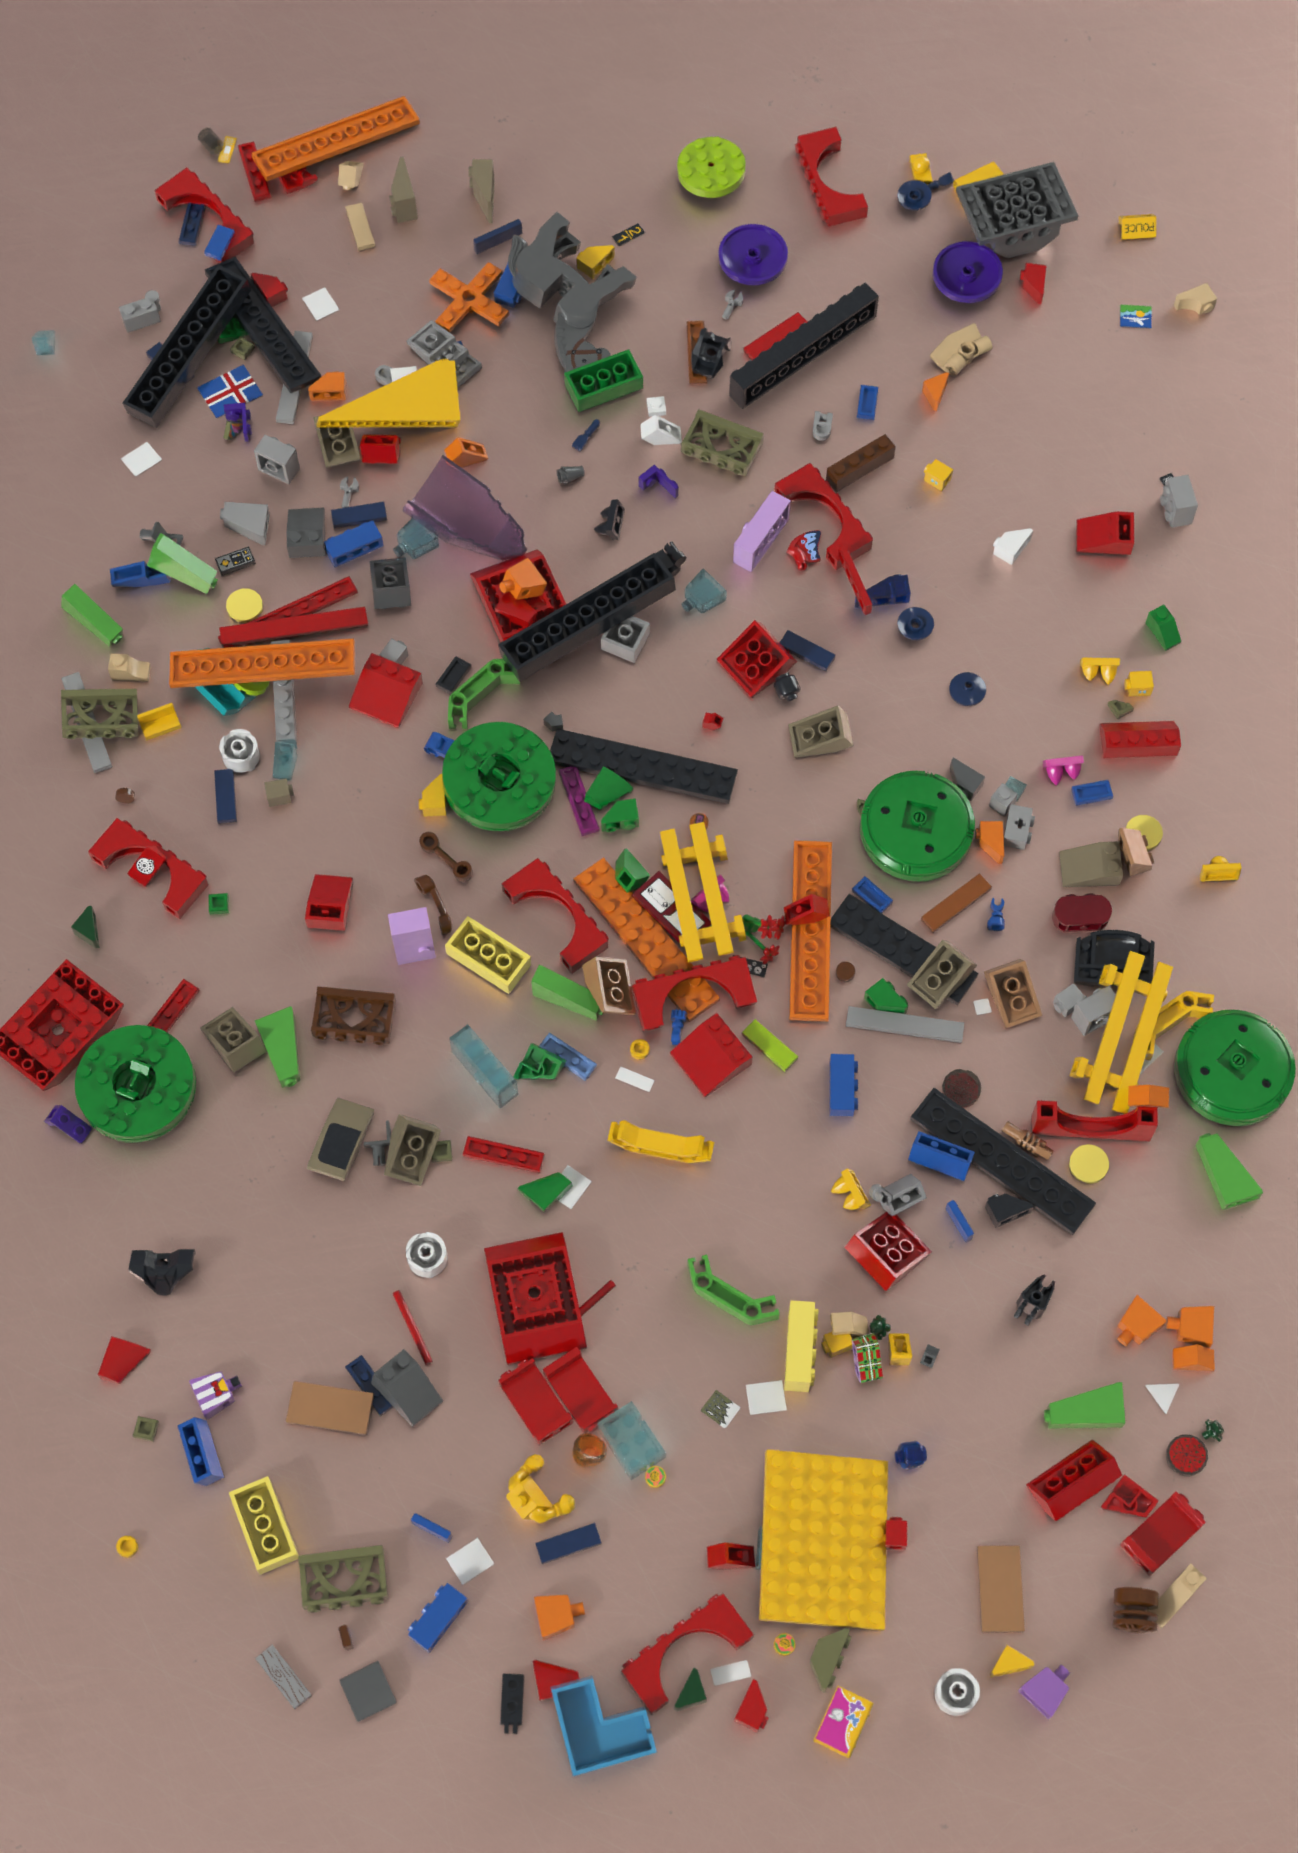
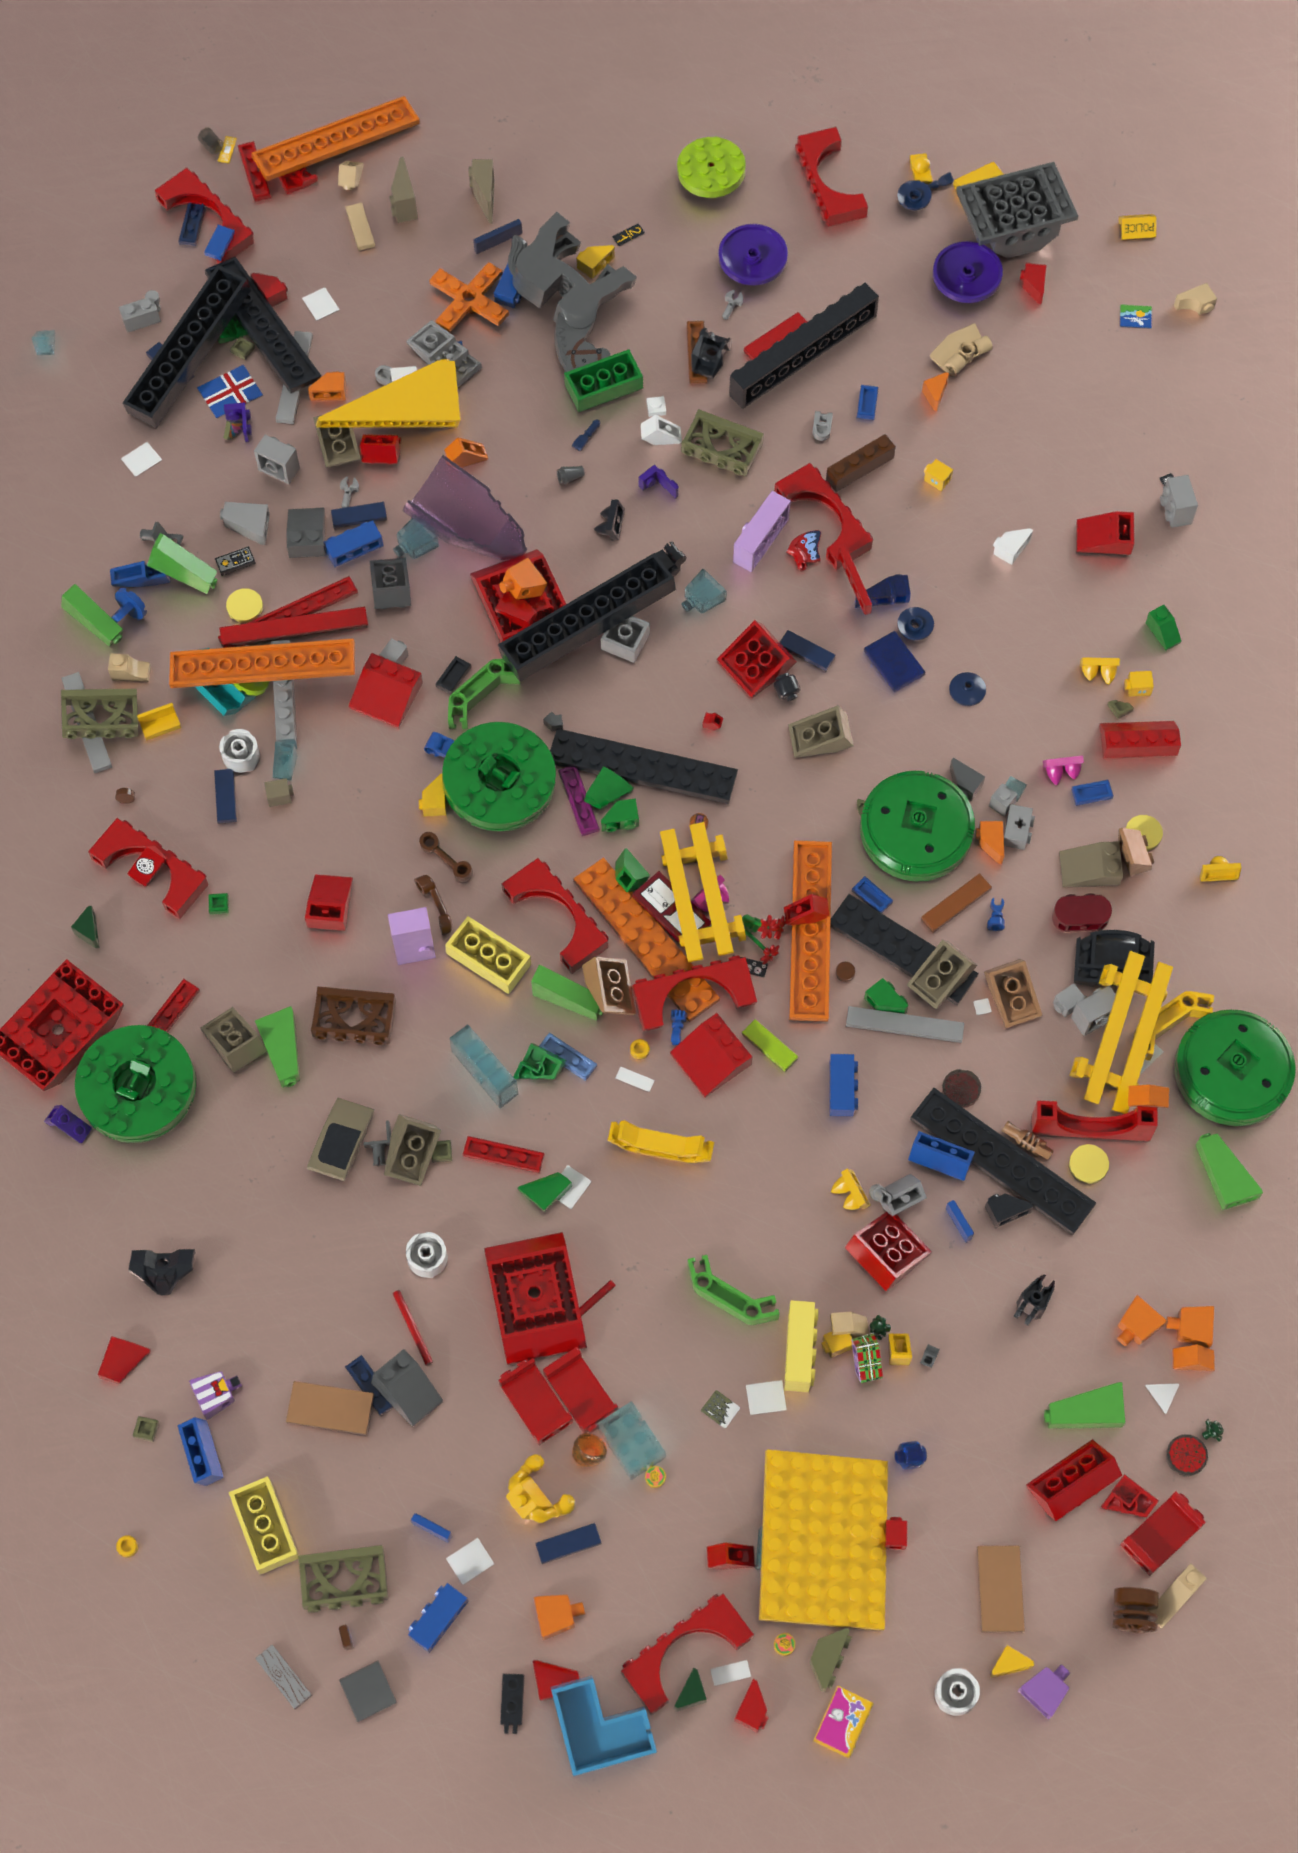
none -> blue tile [111,588,147,623]
none -> clear blue tile [864,631,925,692]

